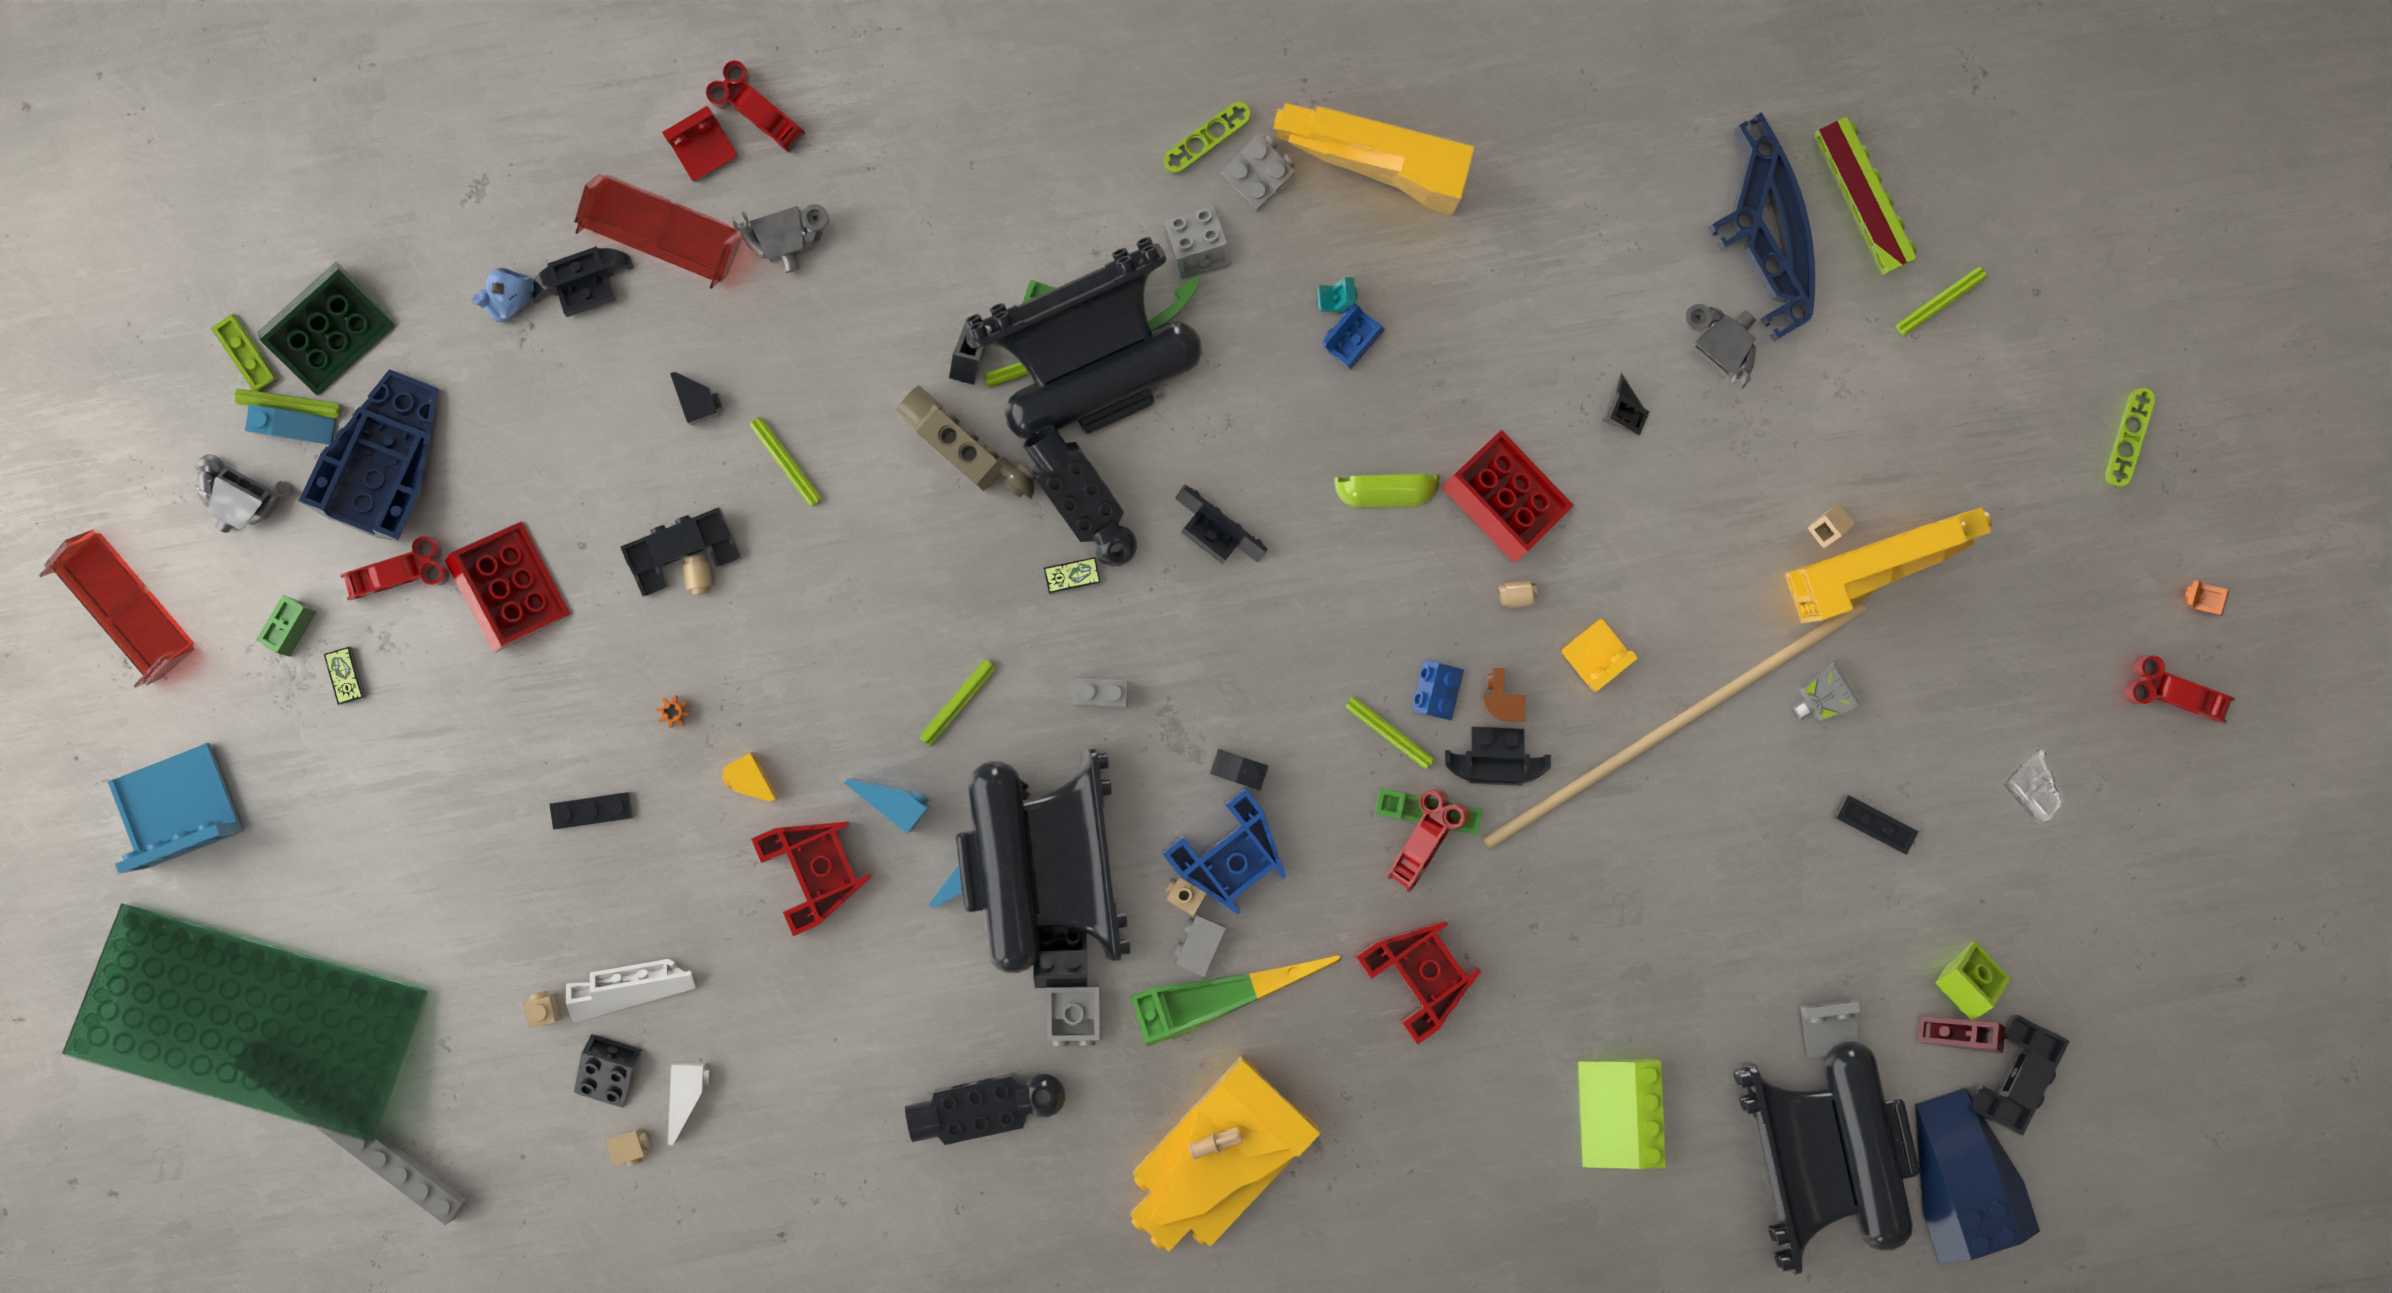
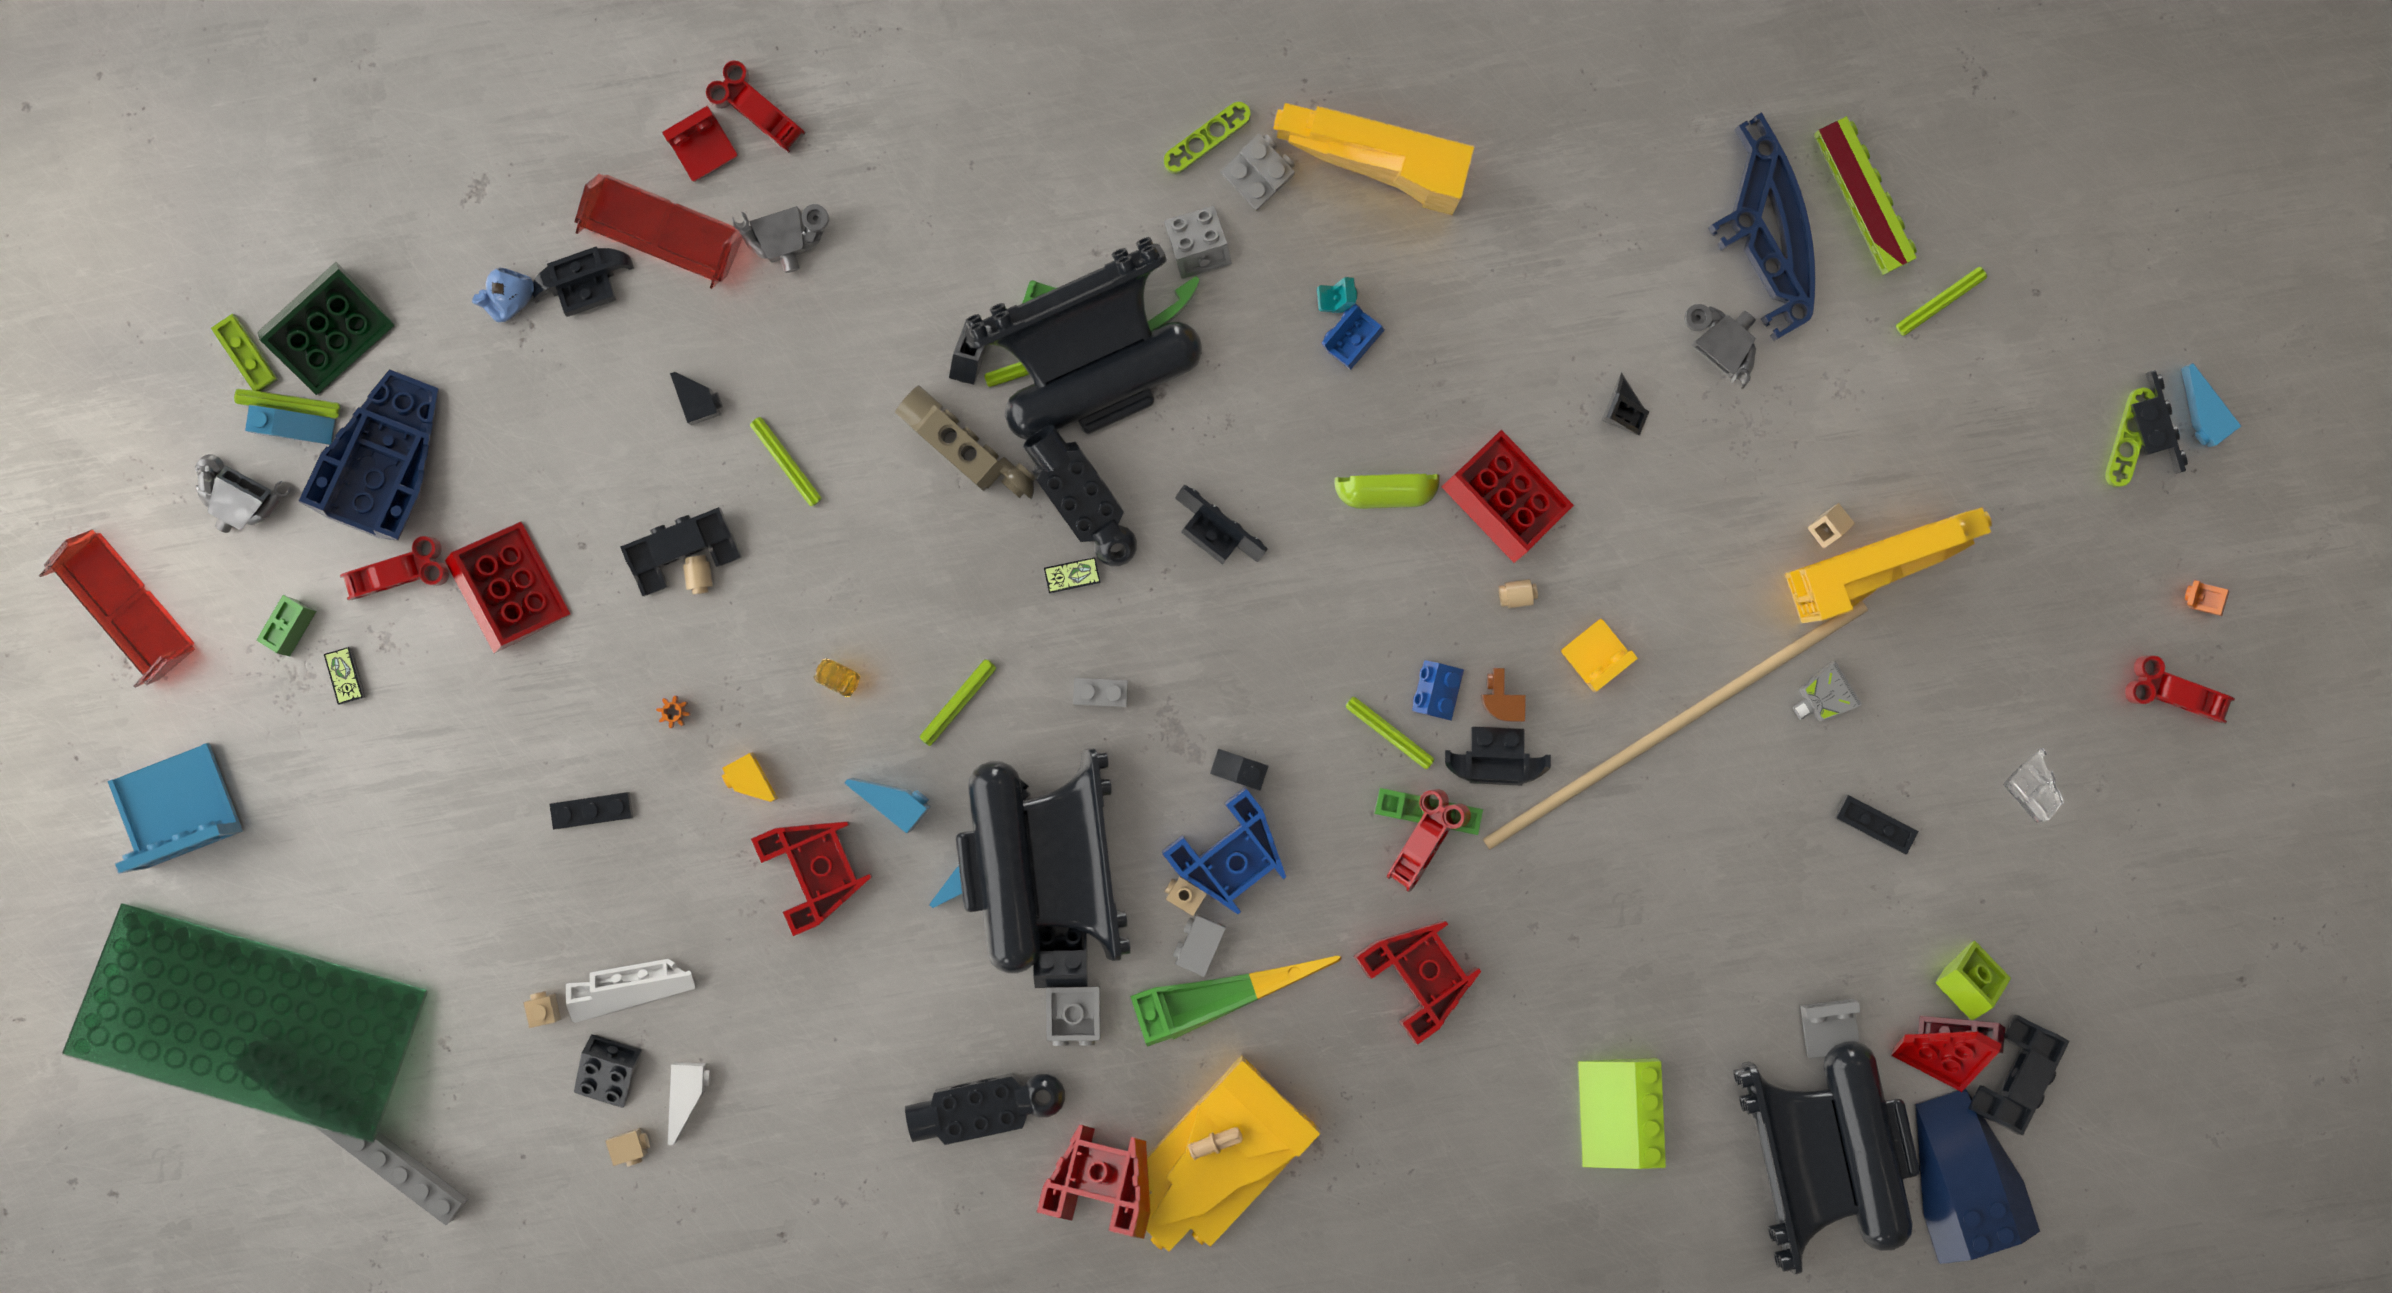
none -> clear yellow gear [813,658,860,697]
none -> red wedge [1037,1124,1150,1239]
none -> red plate [1891,1031,2002,1092]
none -> black bracket [2130,370,2188,474]
none -> dark azure slope [2181,363,2241,447]

